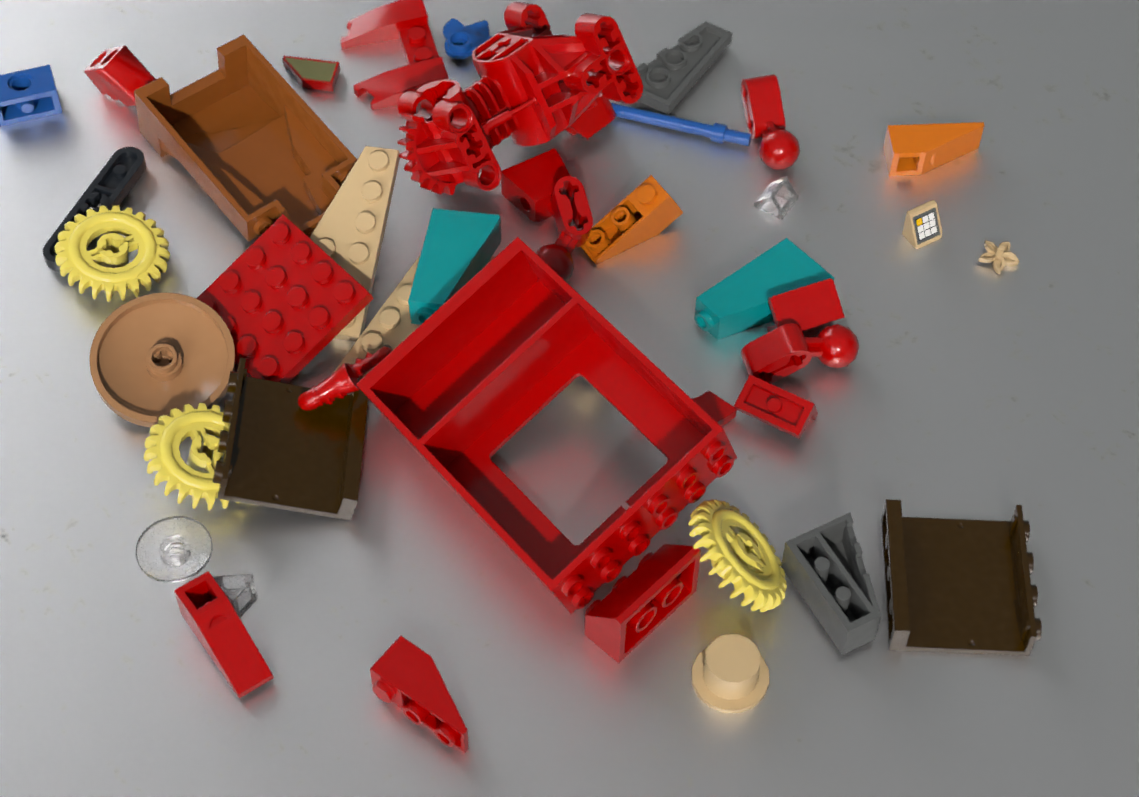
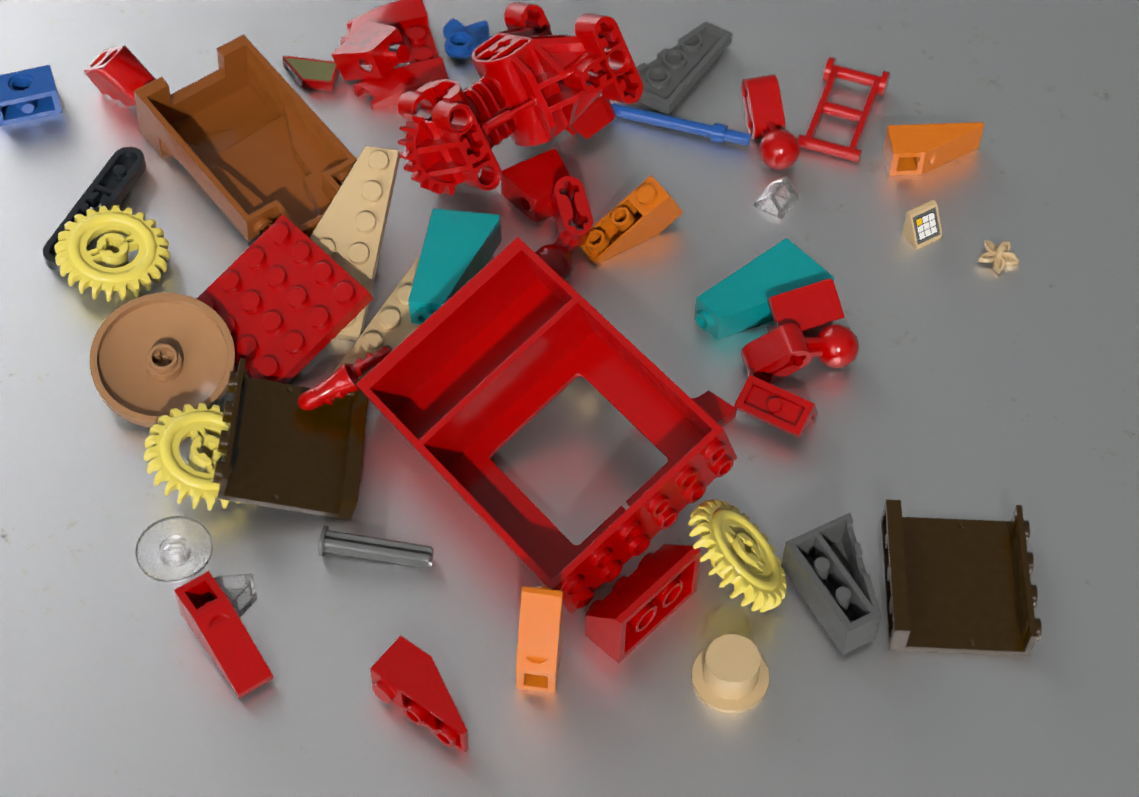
none -> dark grey axle [318,526,434,569]
none -> red torso [331,21,410,80]
none -> orange slope [516,586,563,693]
none -> red piece [798,57,890,163]

